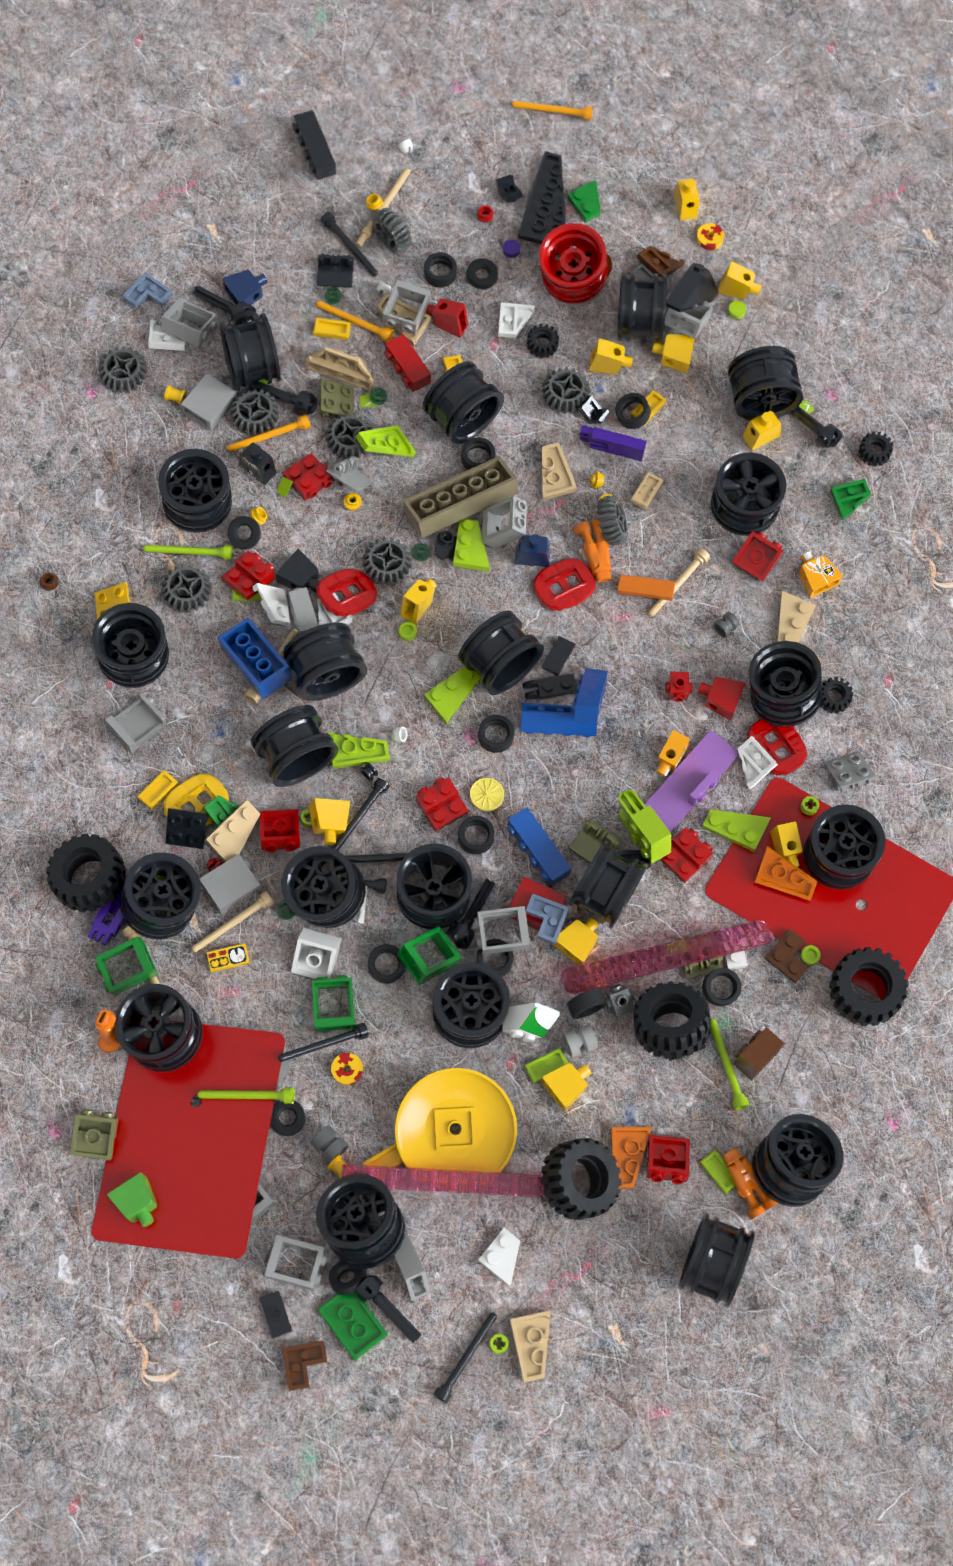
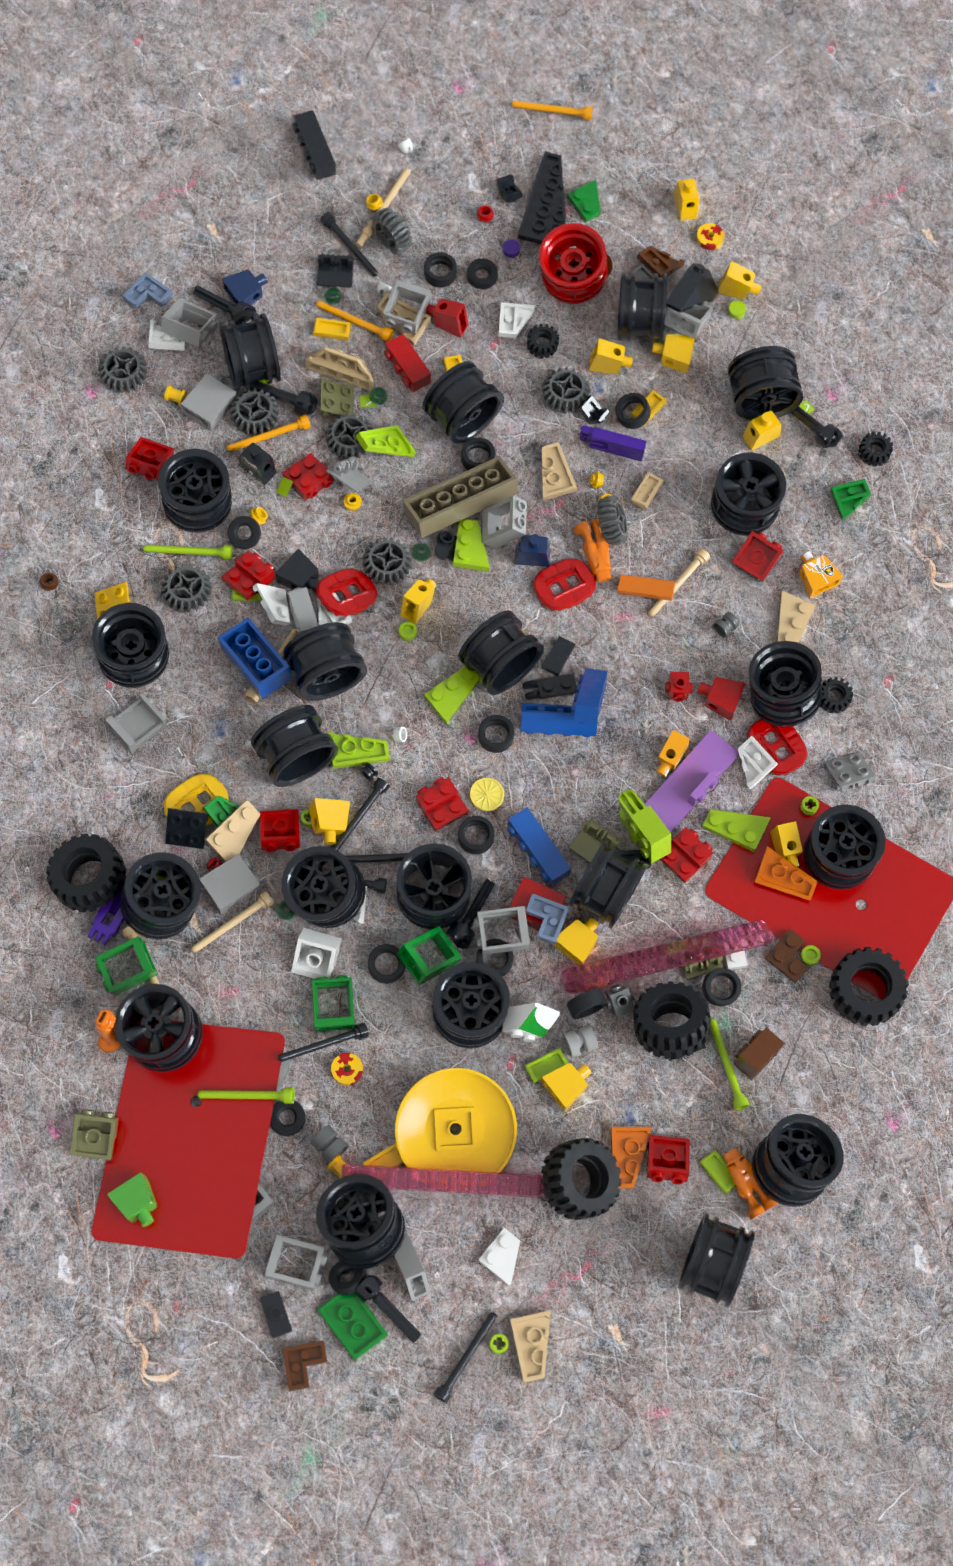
yellow tile [137,770,178,811] -> none
tile [207,943,250,973] -> none
none -> red plate [125,437,174,480]

